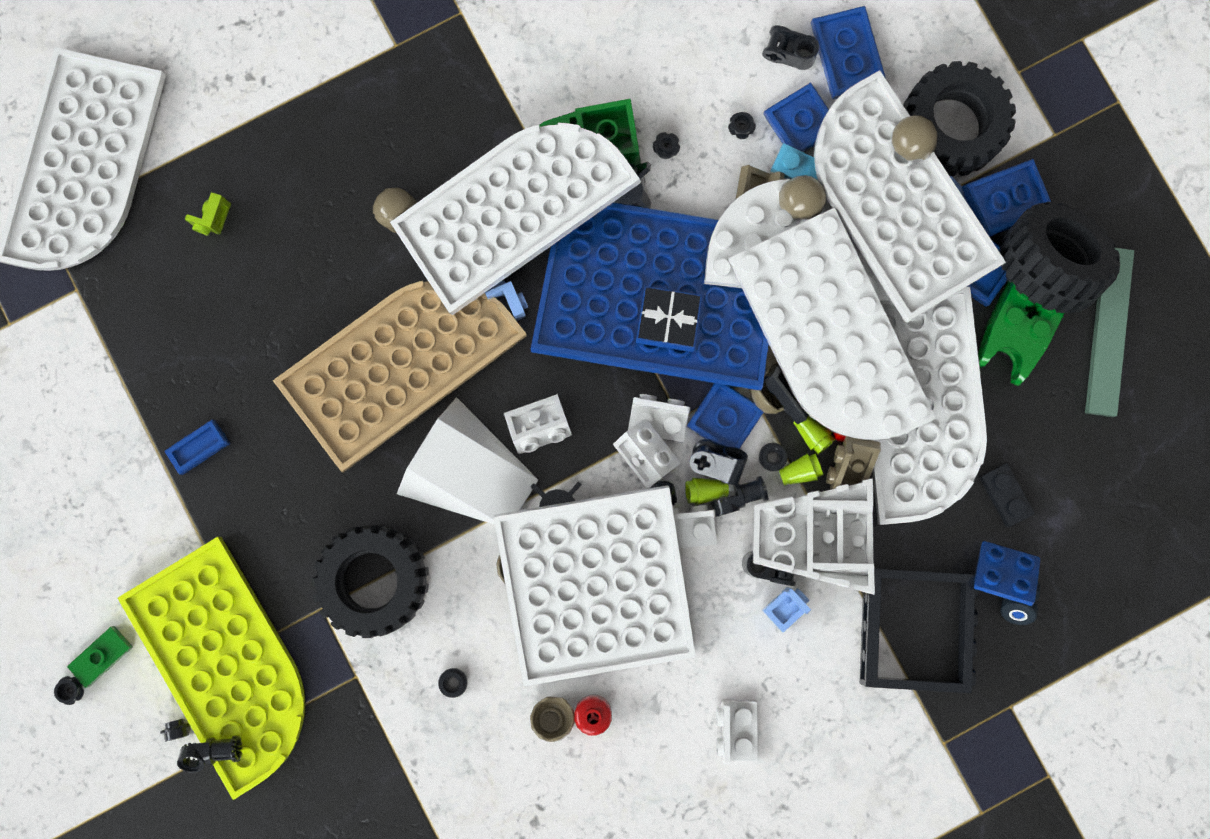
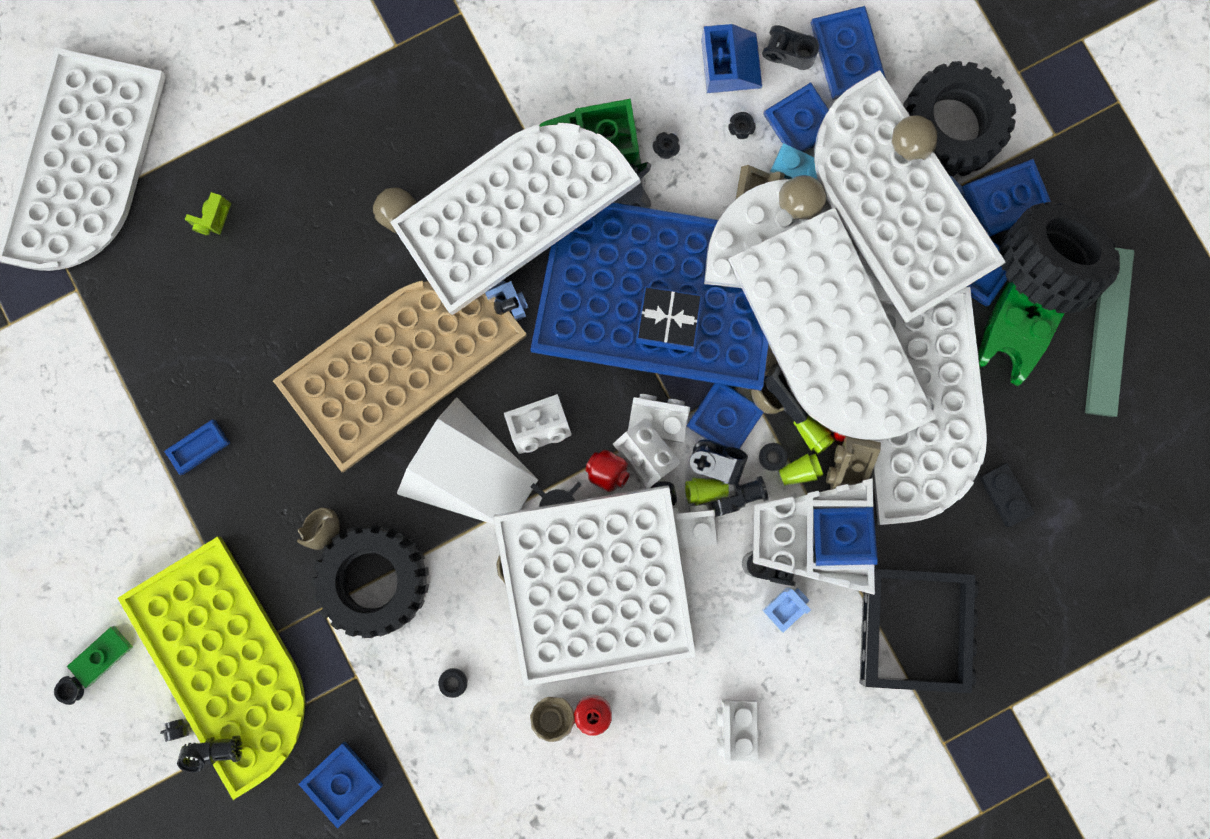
blue plate [974,541,1040,625] -> none
none -> dark tan hair [297,508,340,550]
none -> blue plate [299,742,383,828]
none -> black bar [494,296,519,315]
none -> red head [585,450,630,492]
none -> blue slope [701,24,762,93]
none -> blue tile [813,507,878,566]

